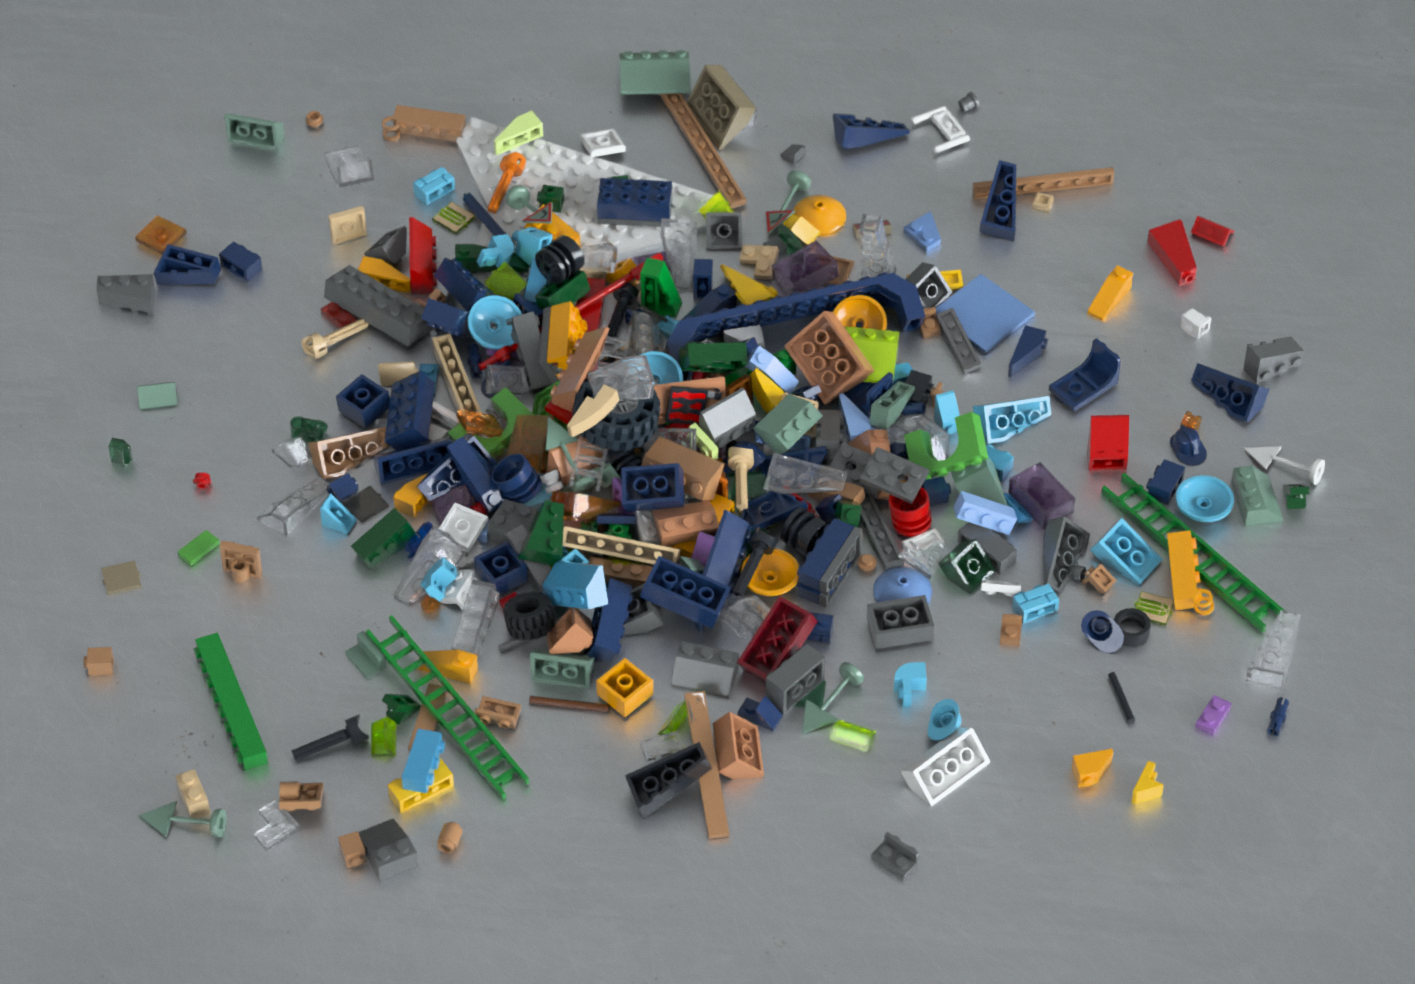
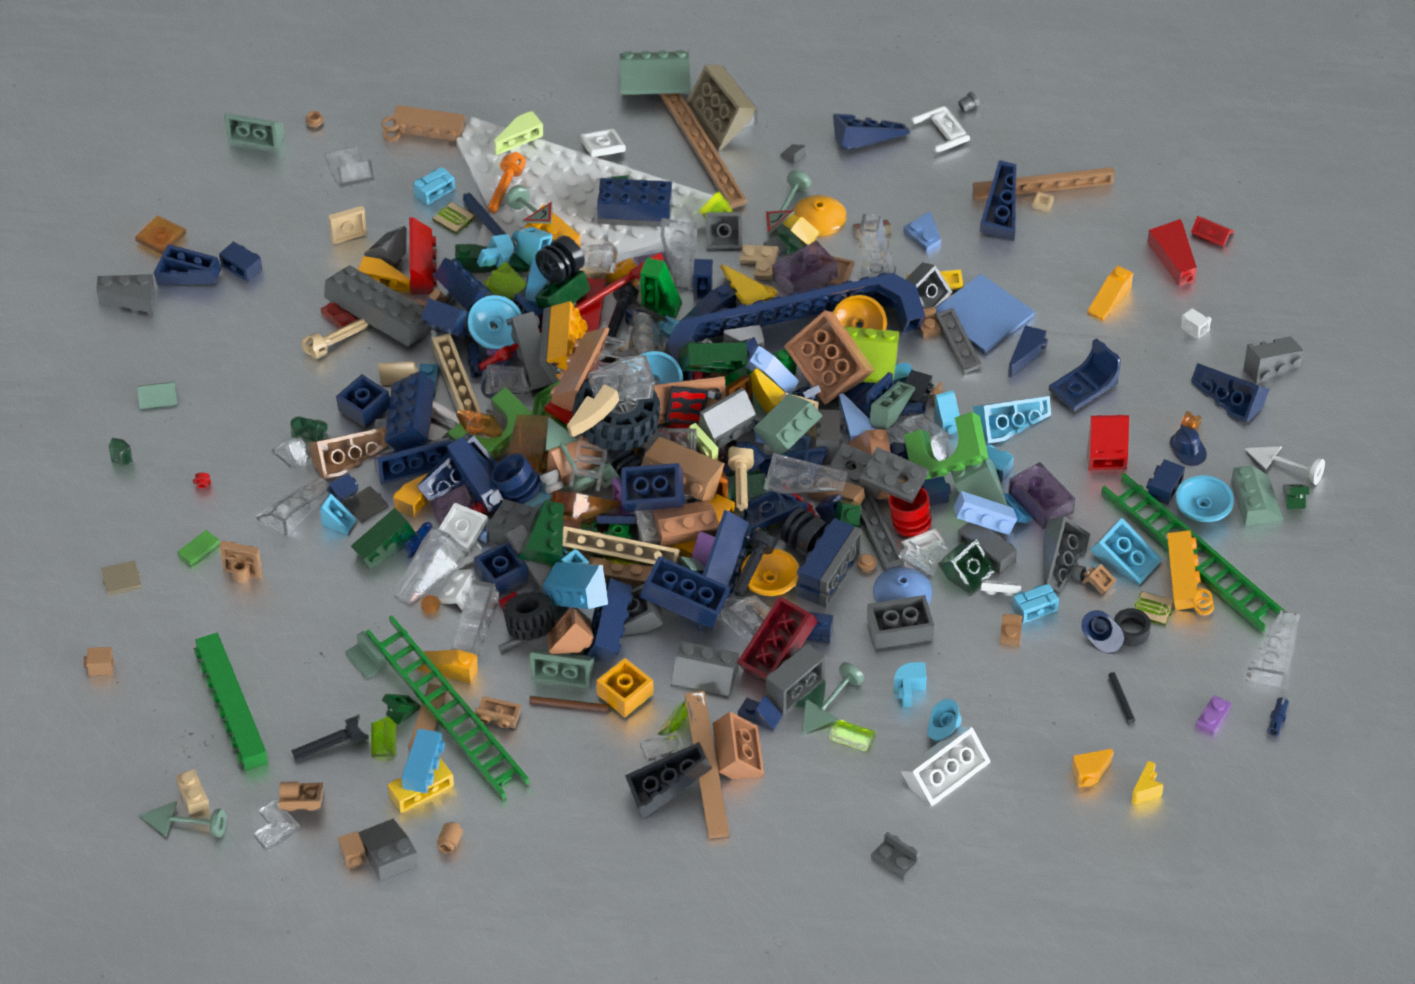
medium azure brick [421,557,457,602] -> none
dark green brick [537,185,565,213] -> none

